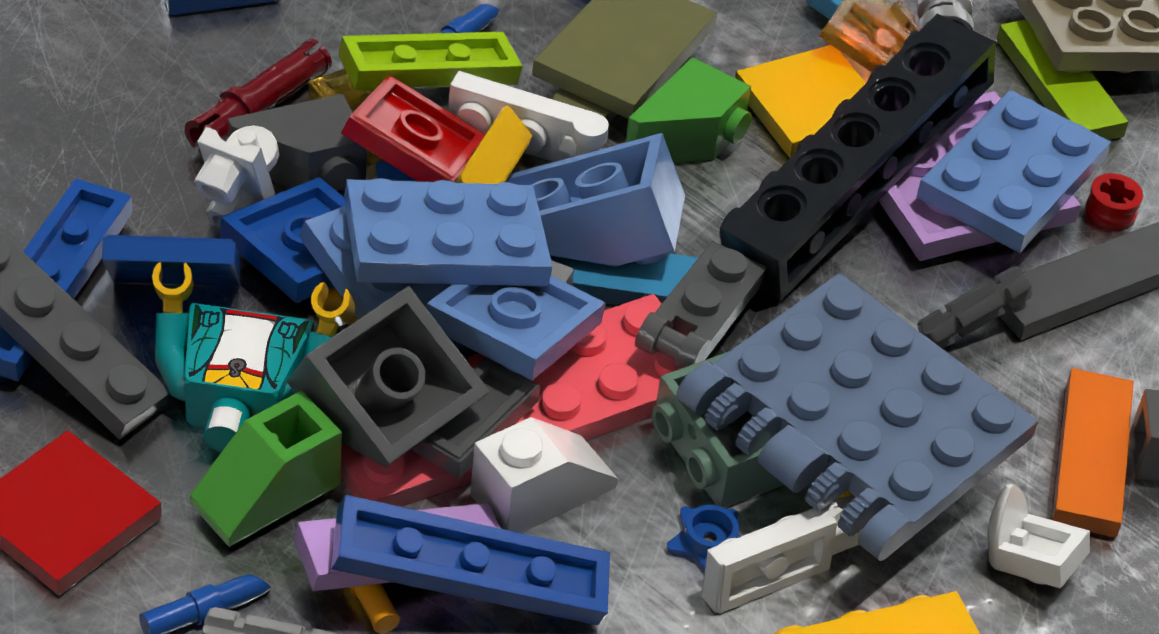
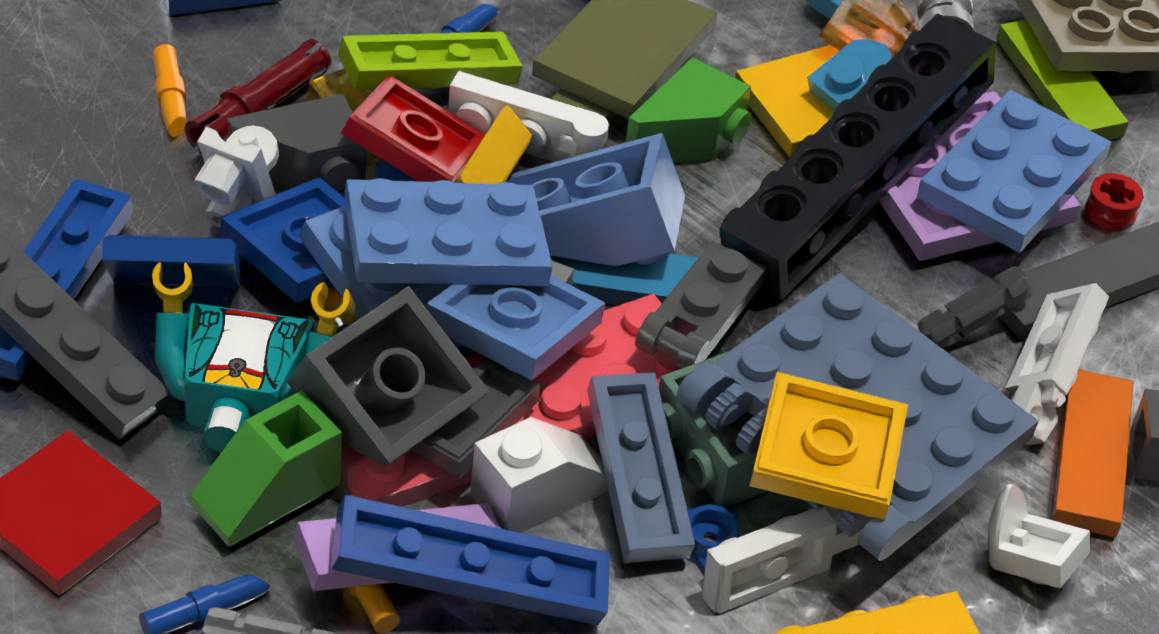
none -> light orange piece [153,44,186,137]
none -> sand blue plate [587,372,695,563]
none -> yellow tile [749,372,908,520]
none -> dark azure plate [807,39,892,111]
none -> white hinge [1005,283,1109,445]

